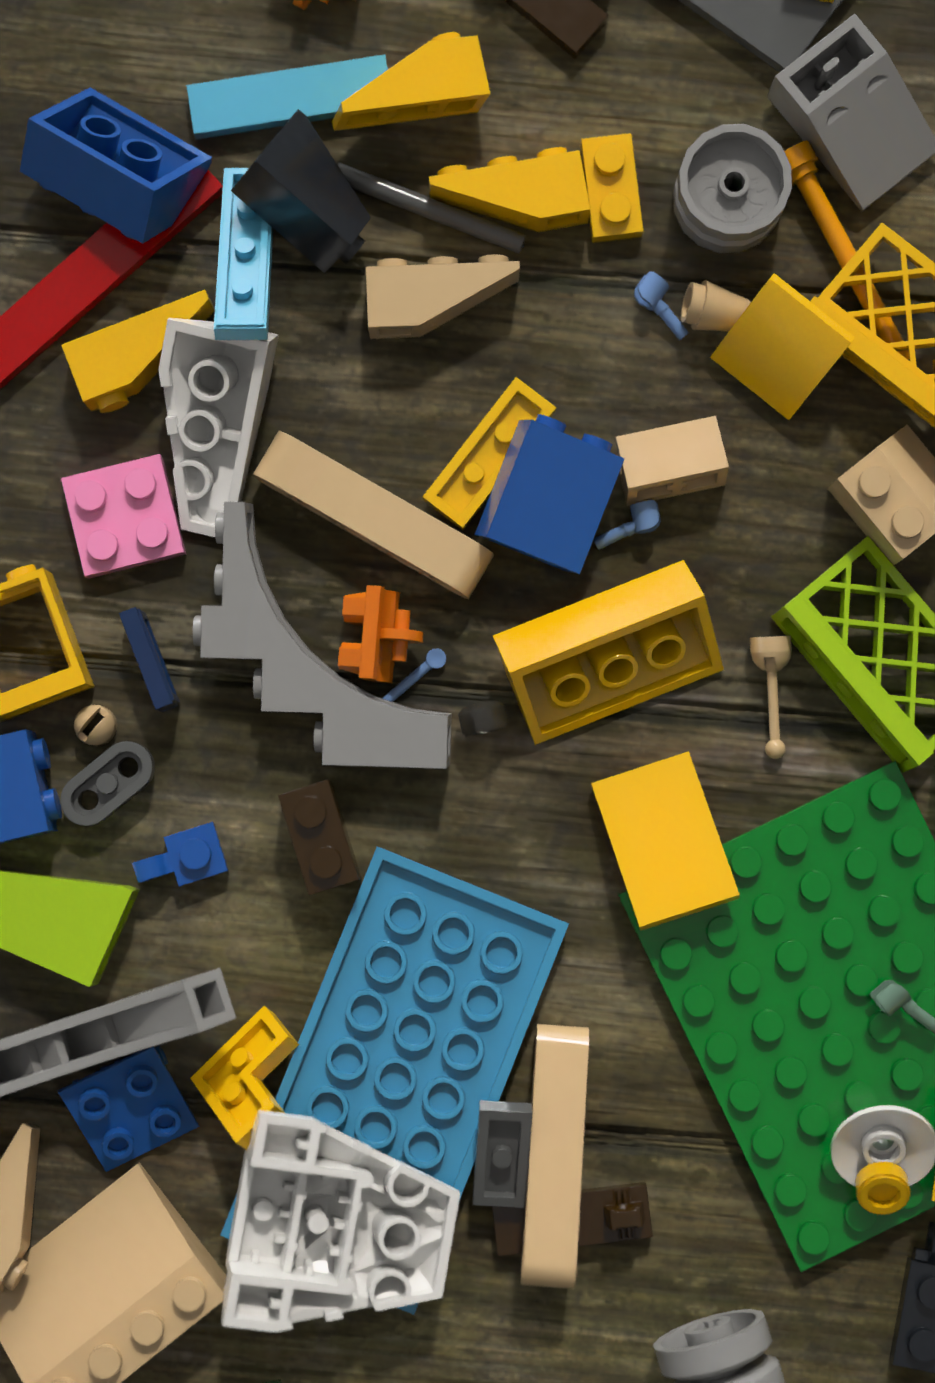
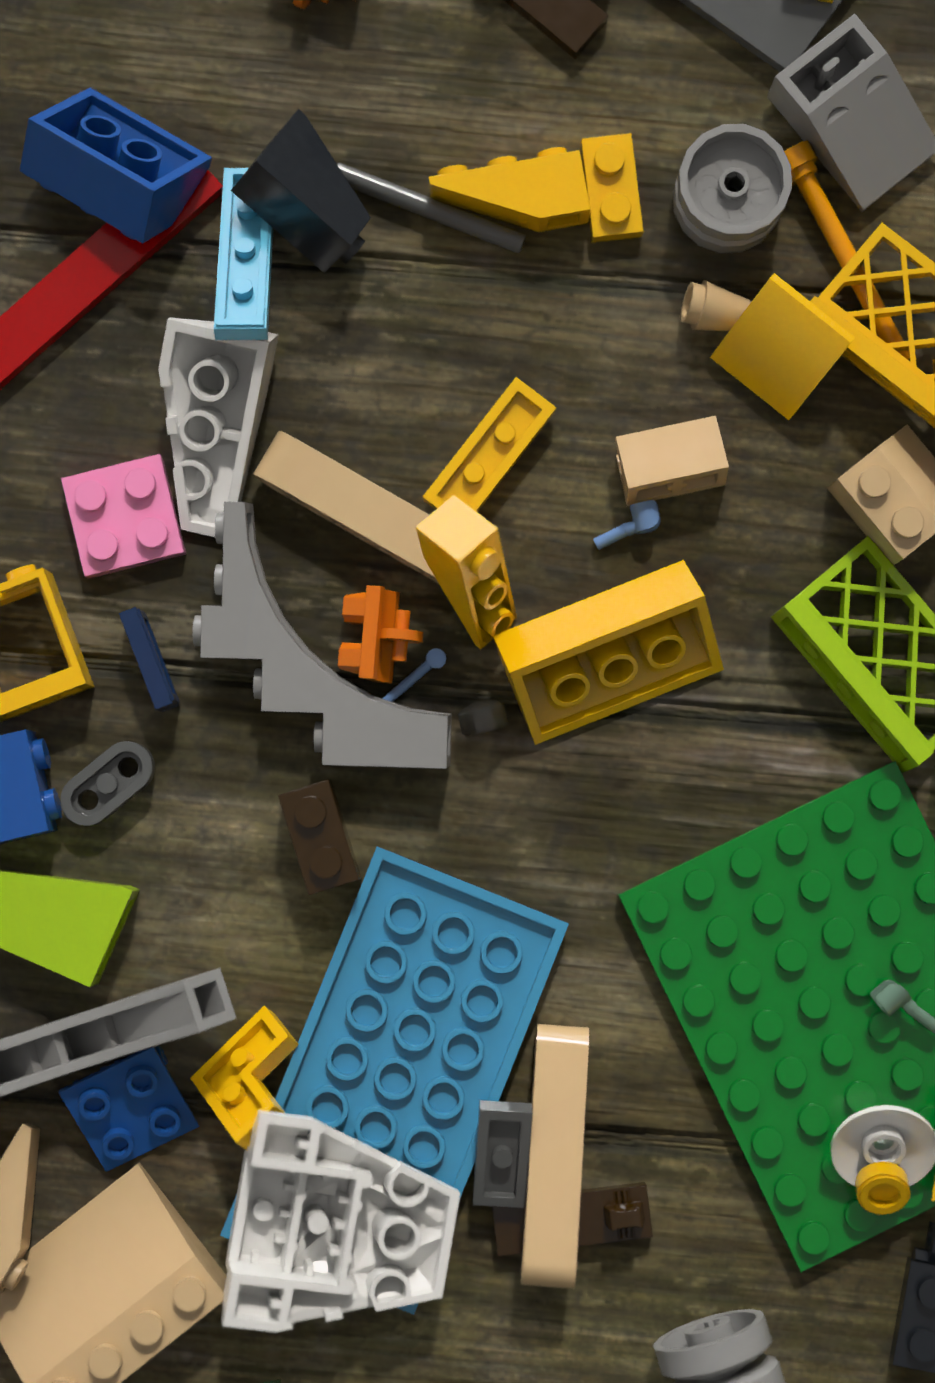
yellow slope [61,290,214,413] -> none
tan hinge [74,705,117,746] -> none
blue plate [132,822,229,886] -> none
medium azure tile [186,55,388,139] -> none
yellow slope [332,32,490,131] -> none
tan slope [366,254,520,339] -> none
blue brick [475,414,625,574] -> none
yellow tile [591,751,740,931] -> none
medium blue hand [634,271,689,340] -> none
tan hinge [750,636,792,759] -> none
none -> yellow slope [416,495,517,649]

